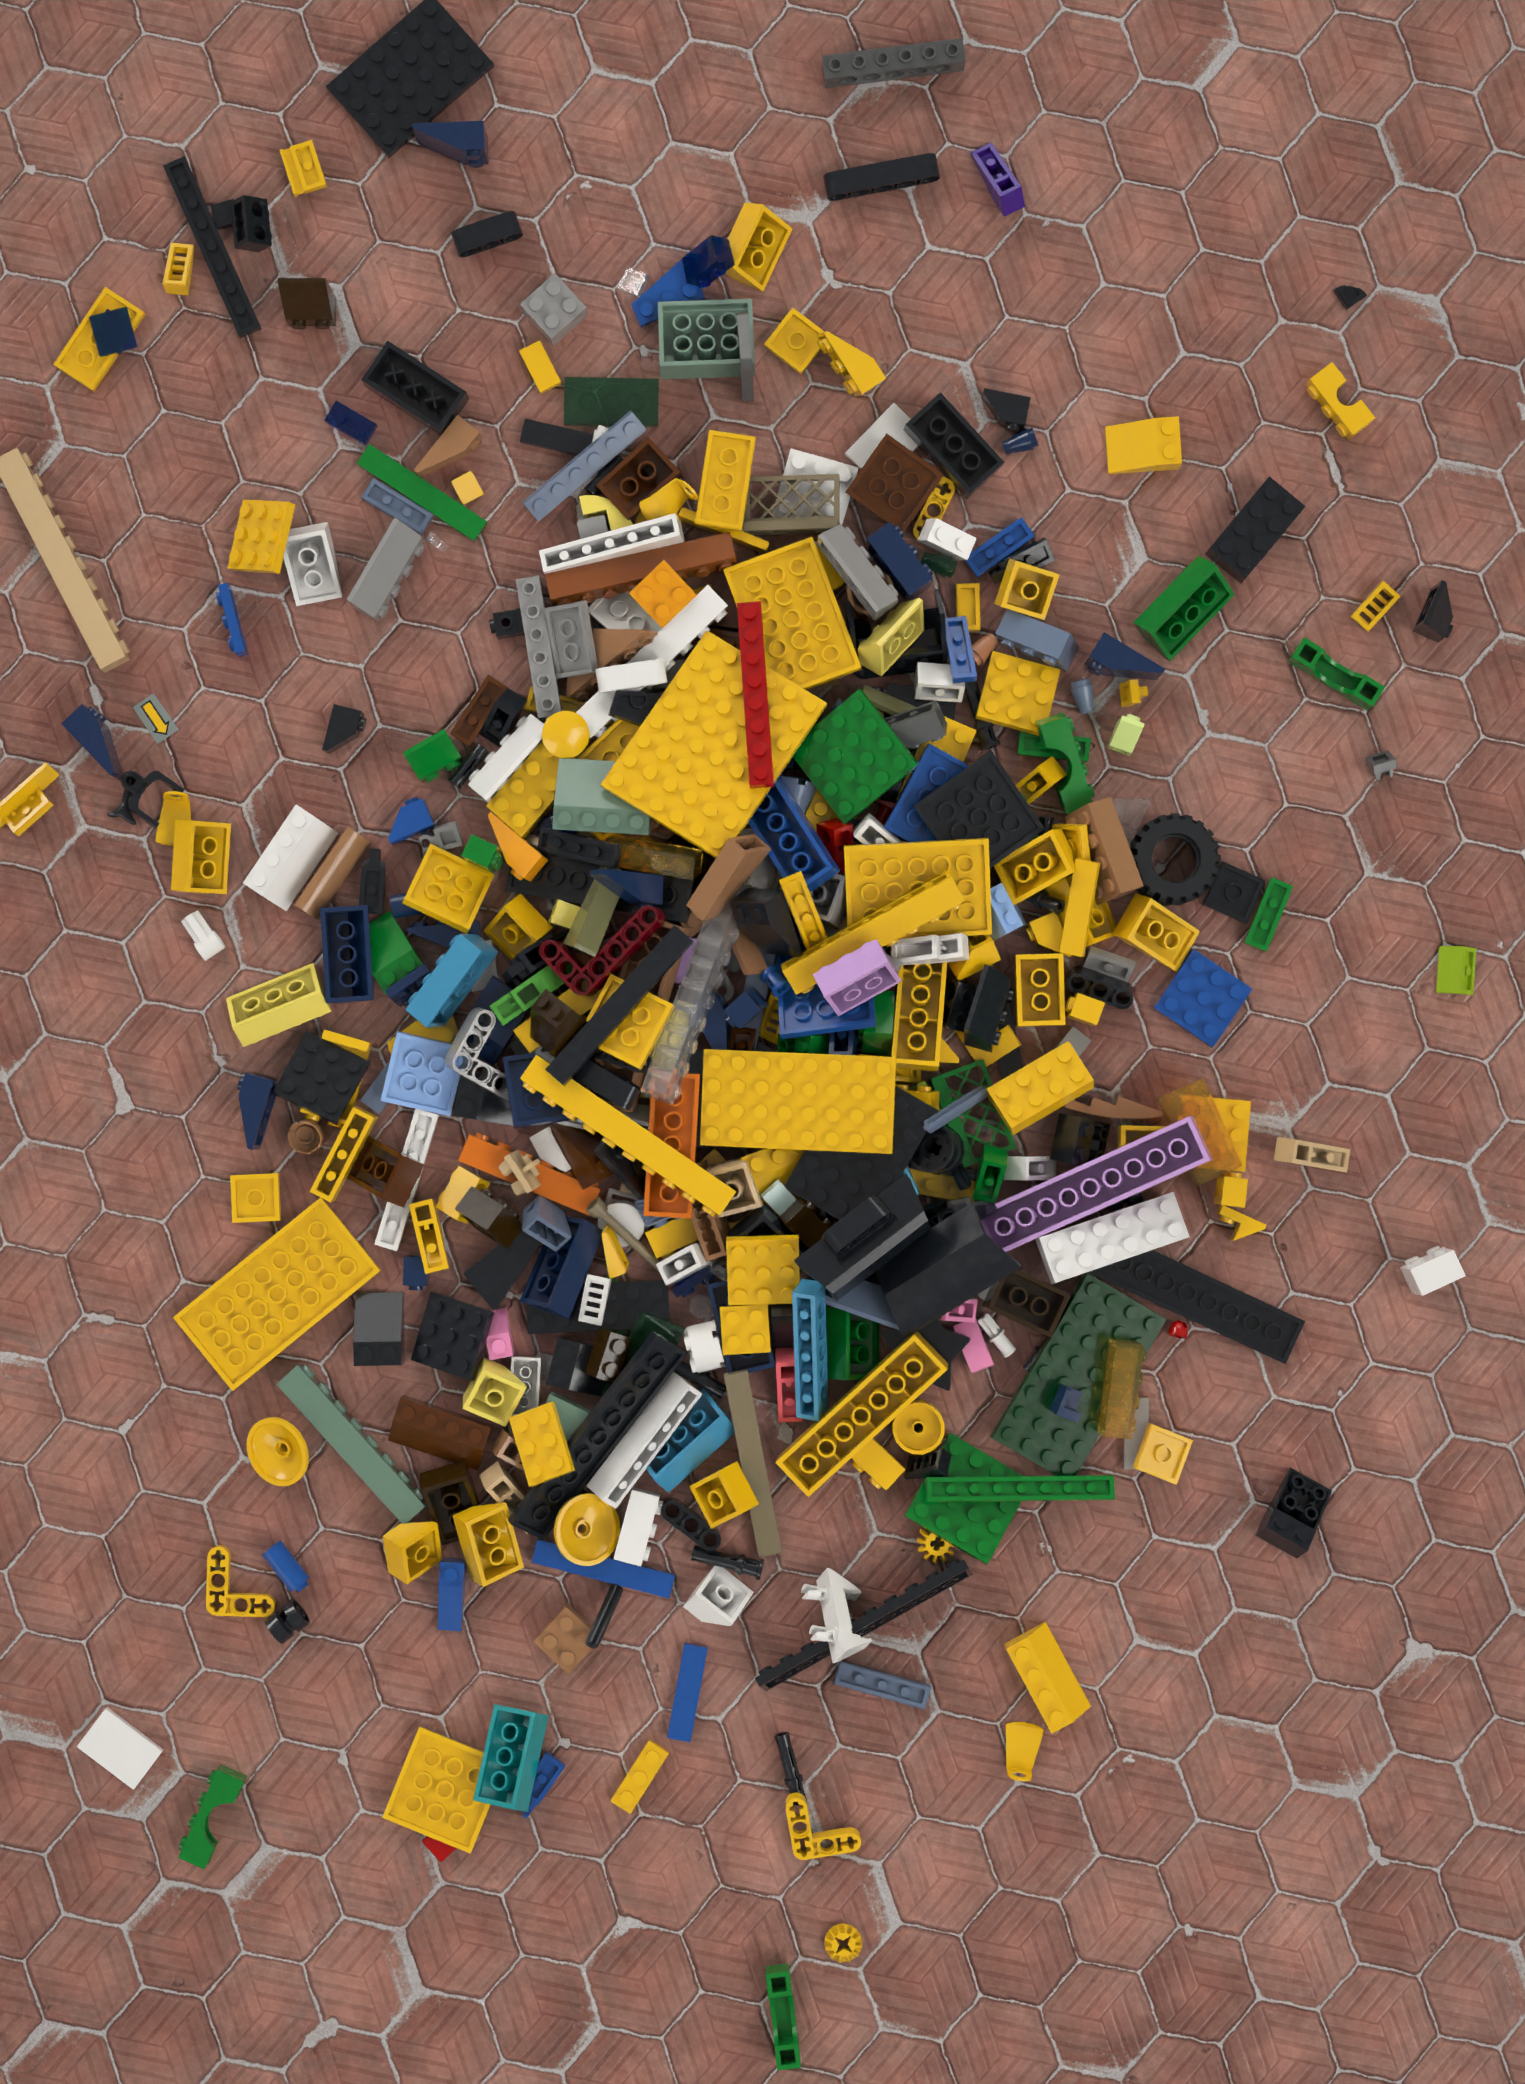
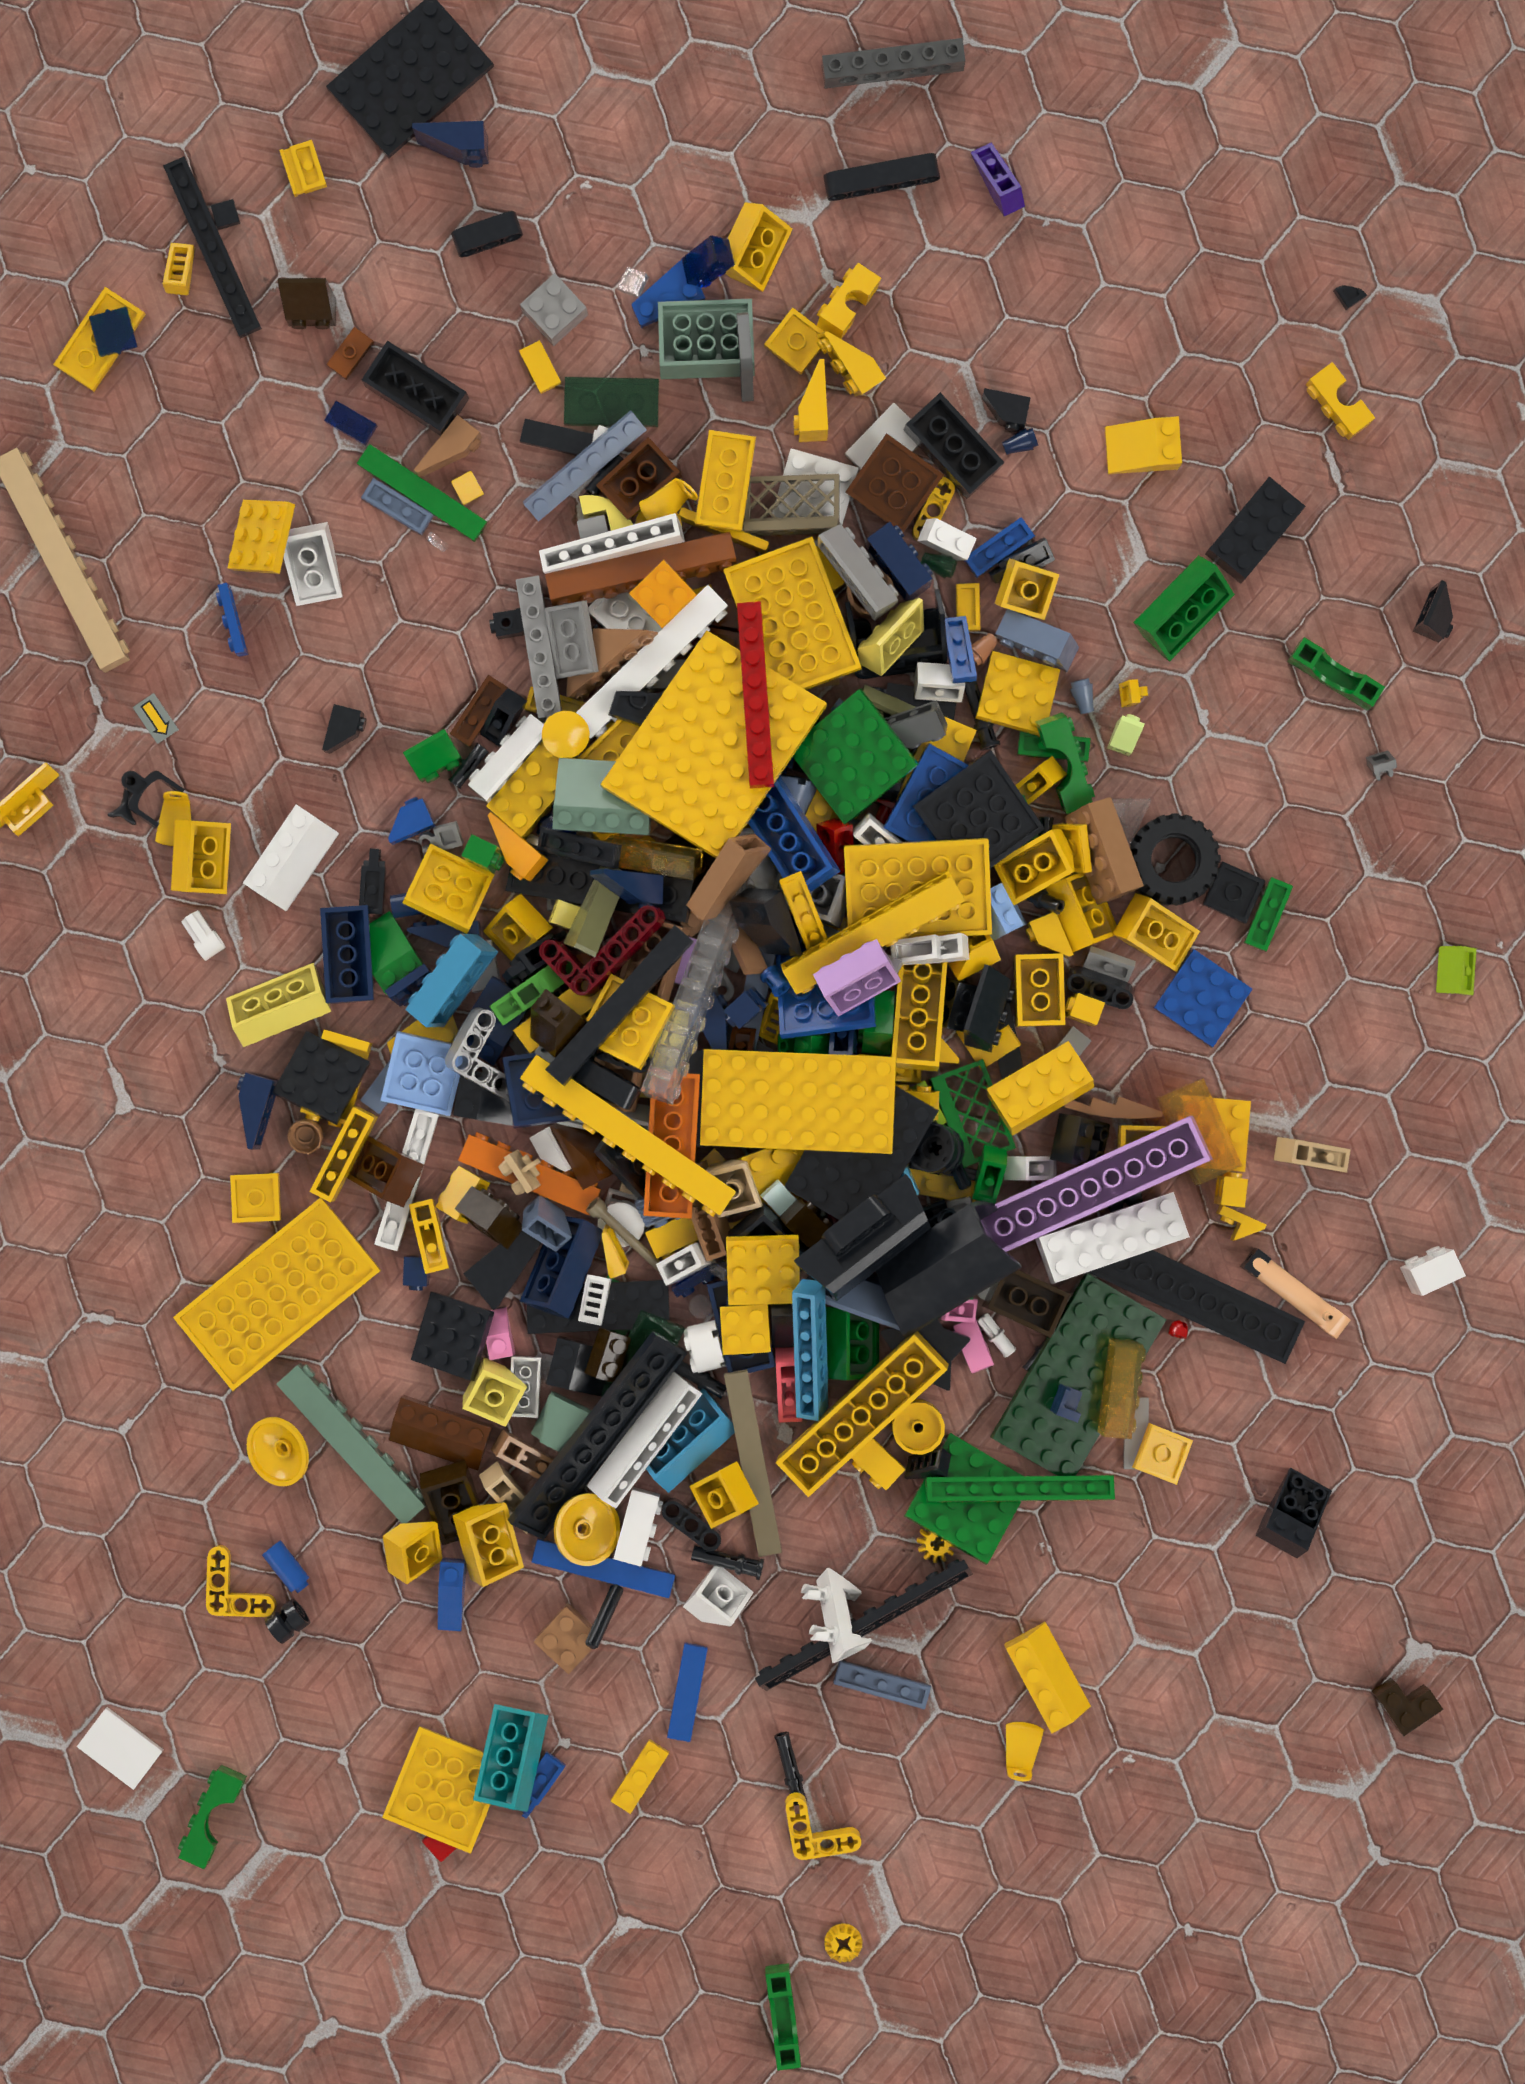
dark blue slope [61,704,123,781] -> none
black brick [230,195,272,252] -> none
medium nougat brick [294,827,371,920] -> none
light grey slope [346,517,425,622] -> none
black slope [353,1292,405,1366] -> none
yellow plate [509,1402,575,1487] -> none
white beam [595,659,668,693] -> none
sand blue axle [923,1085,987,1133] -> none
yellow tile [1059,858,1100,957] -> none
dark blue slope [1084,632,1165,680] -> none
yellow slope [1351,580,1401,632] -> none
none -> dark orange plate [326,327,374,380]
none -> yellow slope [793,359,828,442]
none -> yellow arch [817,263,881,339]
none -> light nougat piece [1240,1248,1351,1339]
none -> dark brown brick [1371,1678,1444,1736]

